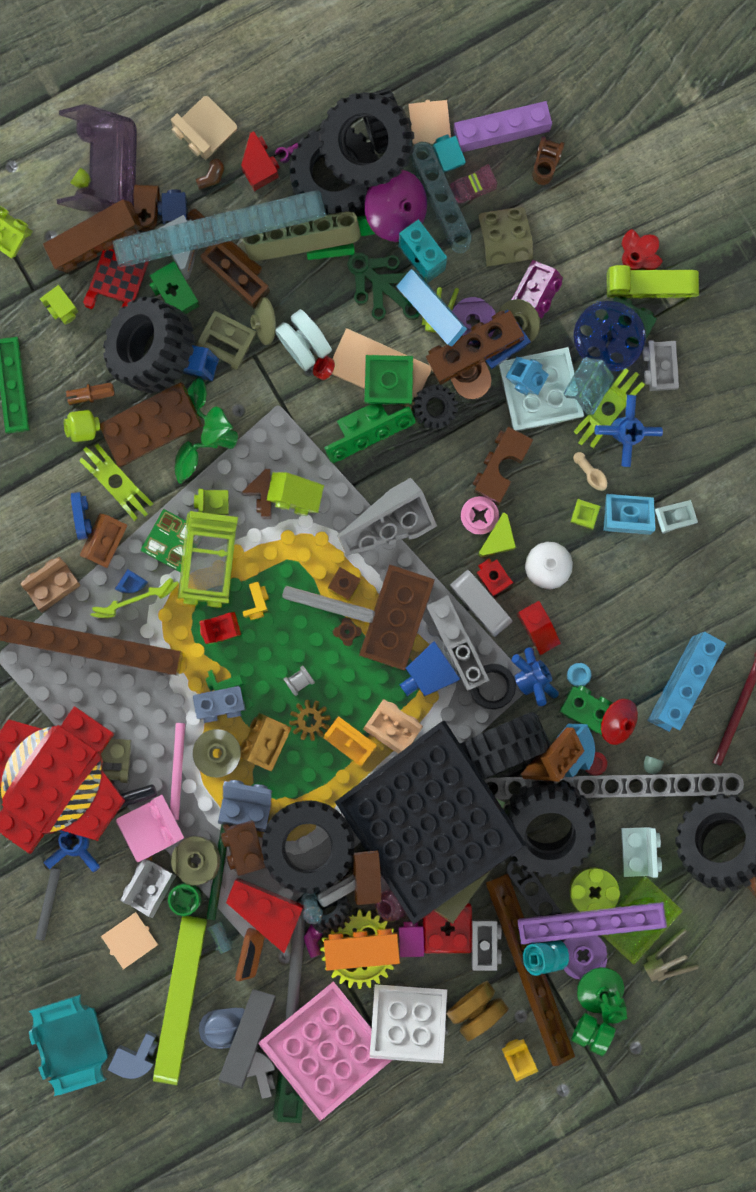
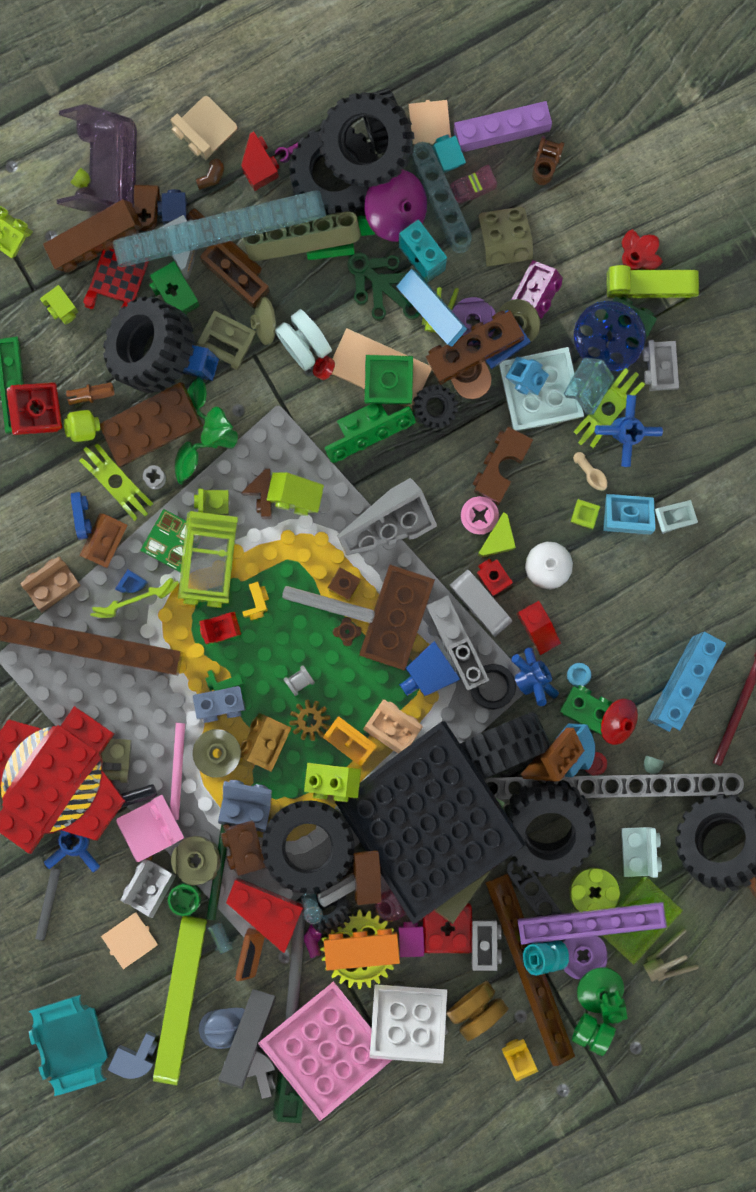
none -> red brick [7,382,62,435]
none -> light grey bush [143,465,166,489]
none -> lime brick [304,763,361,802]

